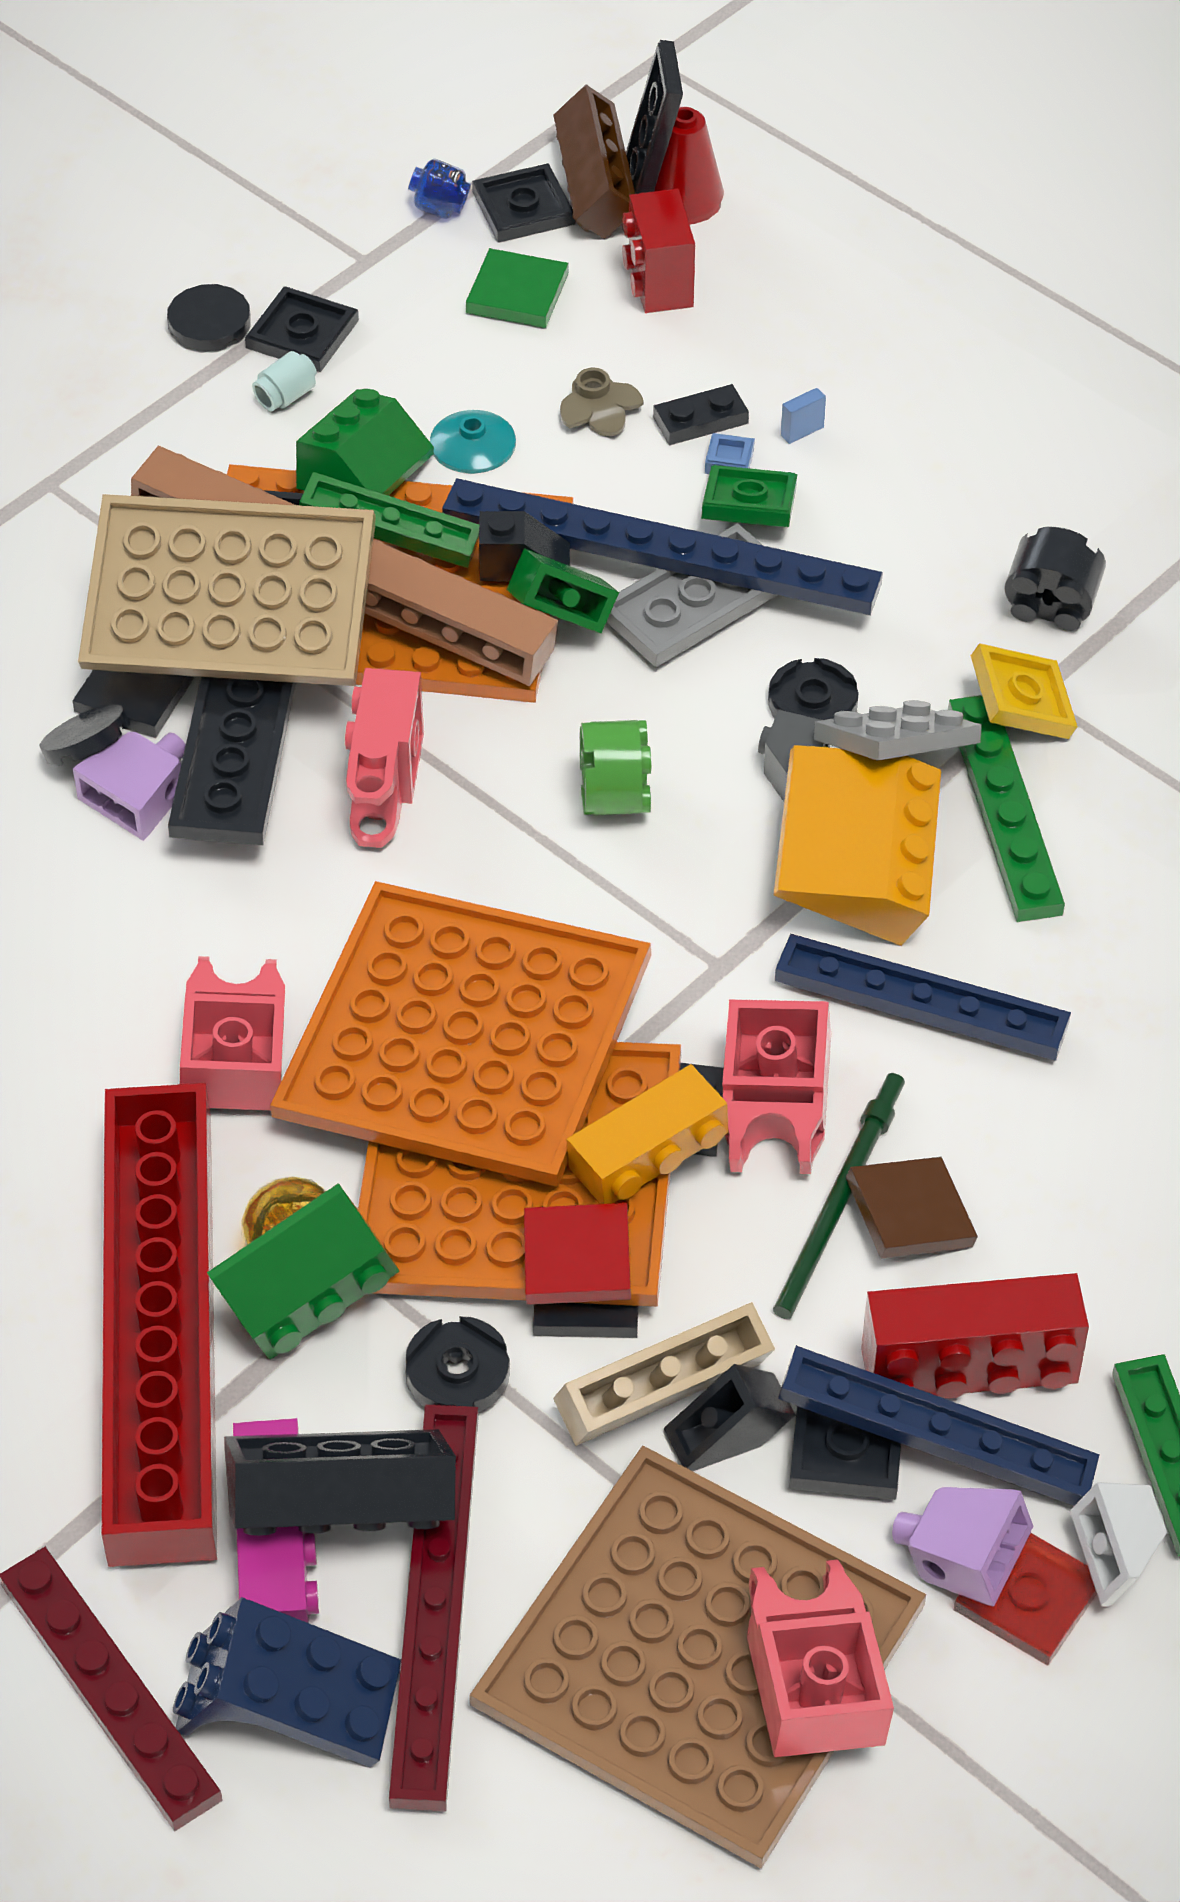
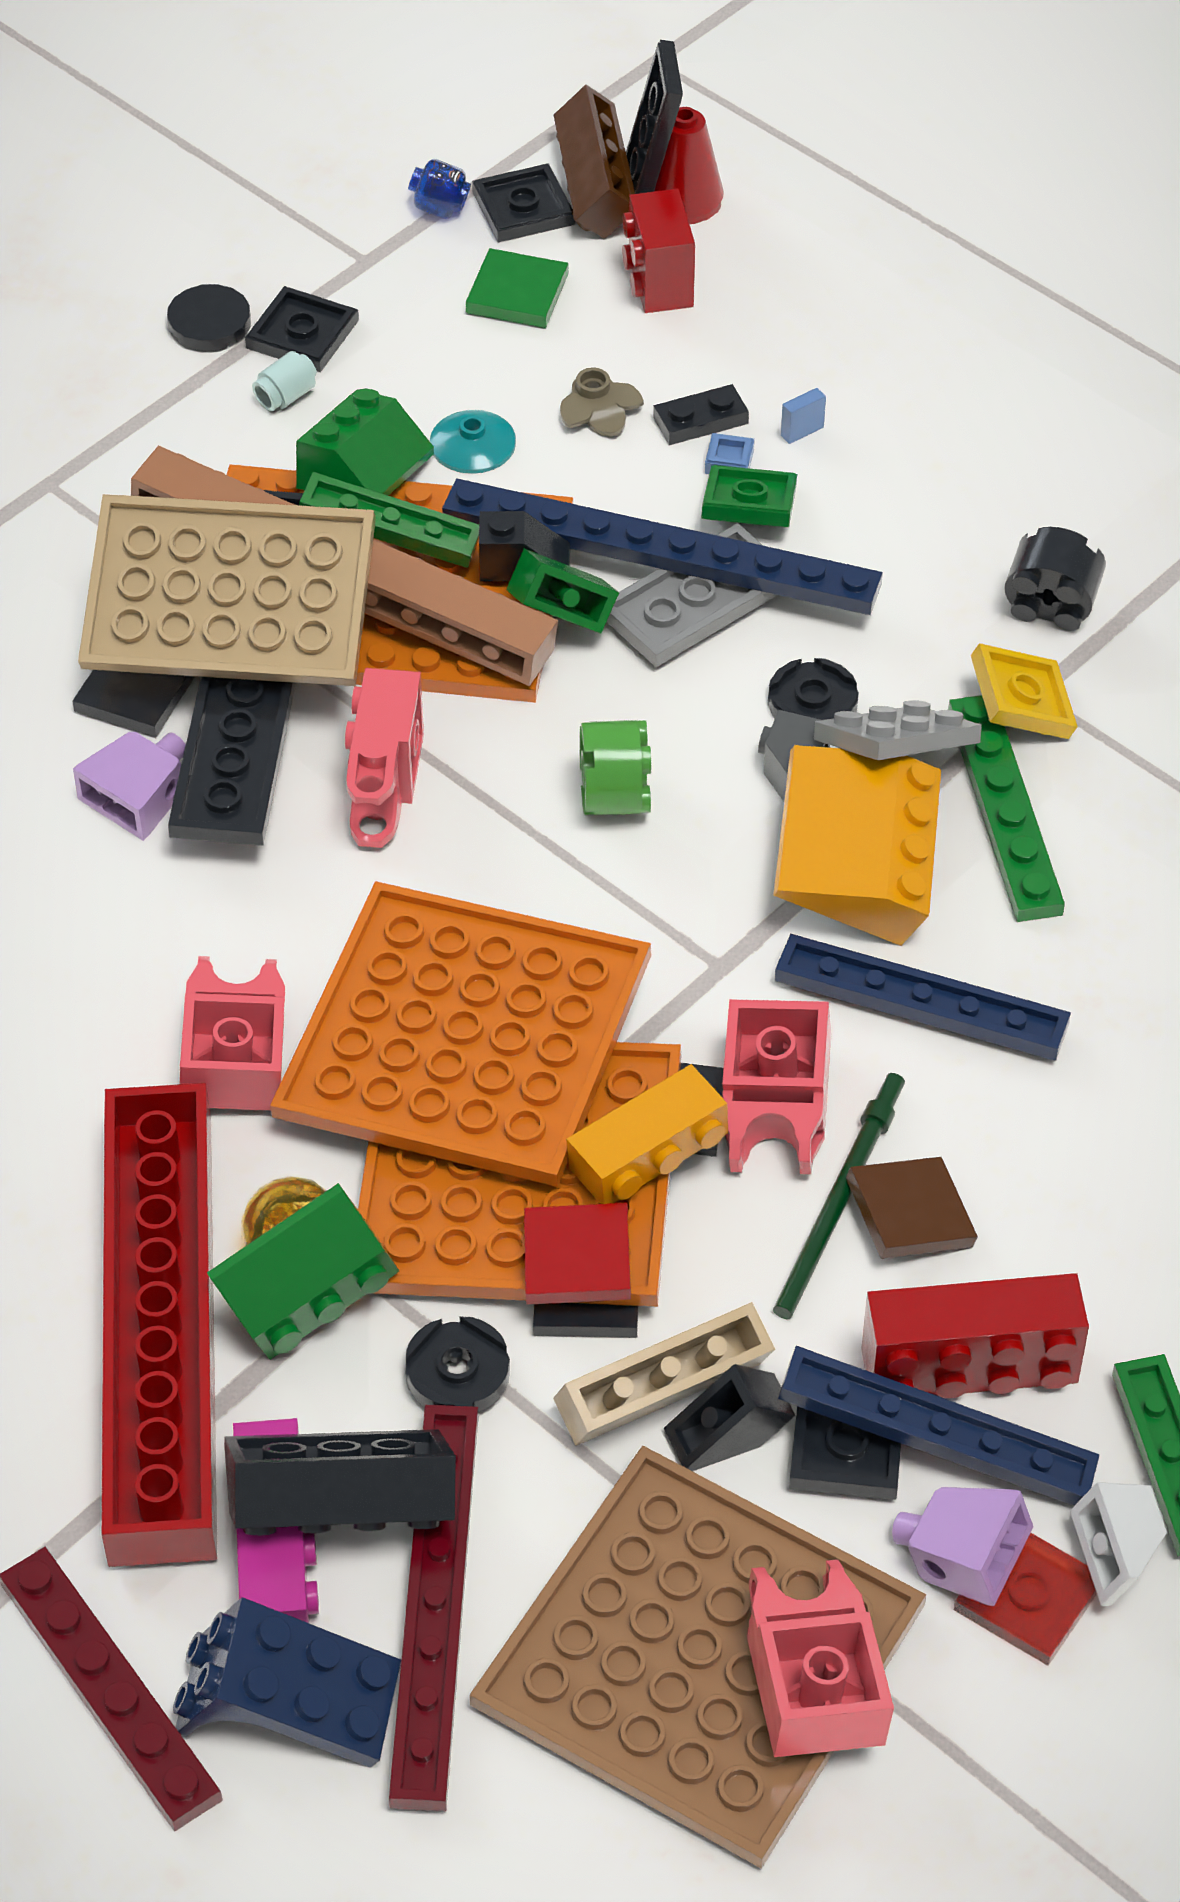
black tile [39,704,130,766] -> none

